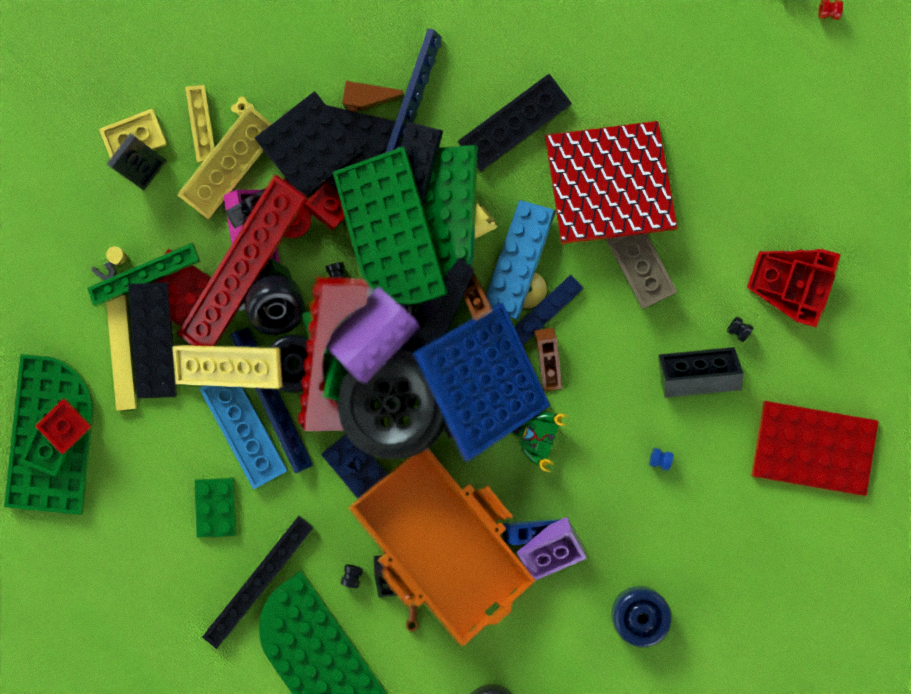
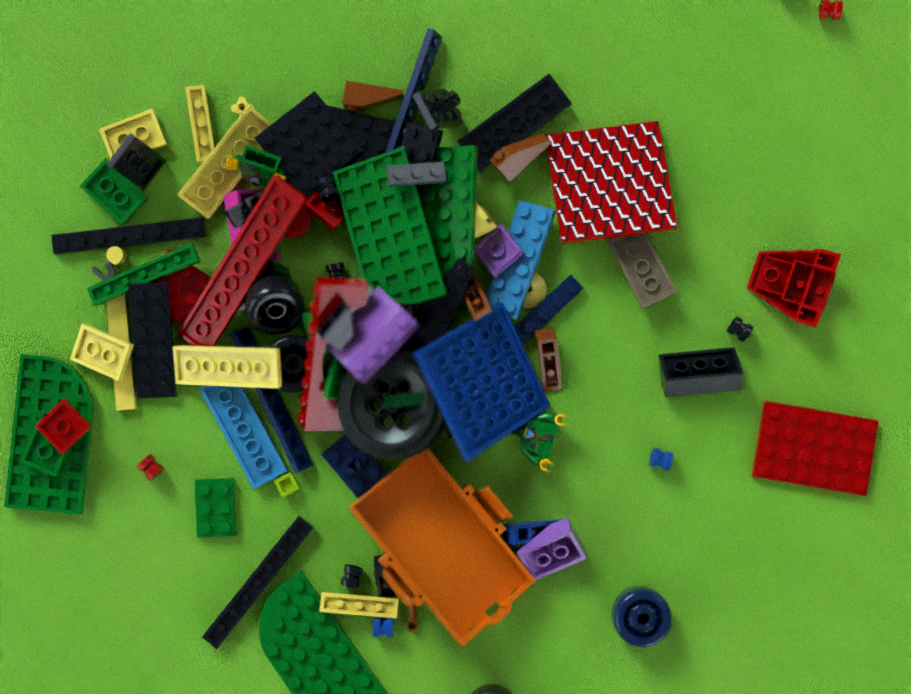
none -> black plate [51,217,207,255]
none -> light yellow plate [70,324,134,381]
none -> green plate [80,158,149,226]
none -> red wheel [137,454,164,481]
none -> green torso [225,145,286,187]
none -> lime plate [274,471,300,498]
none -> black wheel [315,176,339,202]
none -> black slope [317,300,353,351]
none -> light yellow plate [319,592,399,618]
none -> blue wheel [373,618,394,638]
none -> dark green piece [383,391,426,409]
none -> dark grey plate [385,162,447,187]
none -> black plate [412,89,463,130]
none -> medium lavender tile [474,224,525,278]
none -> dark orange slope [489,133,552,182]

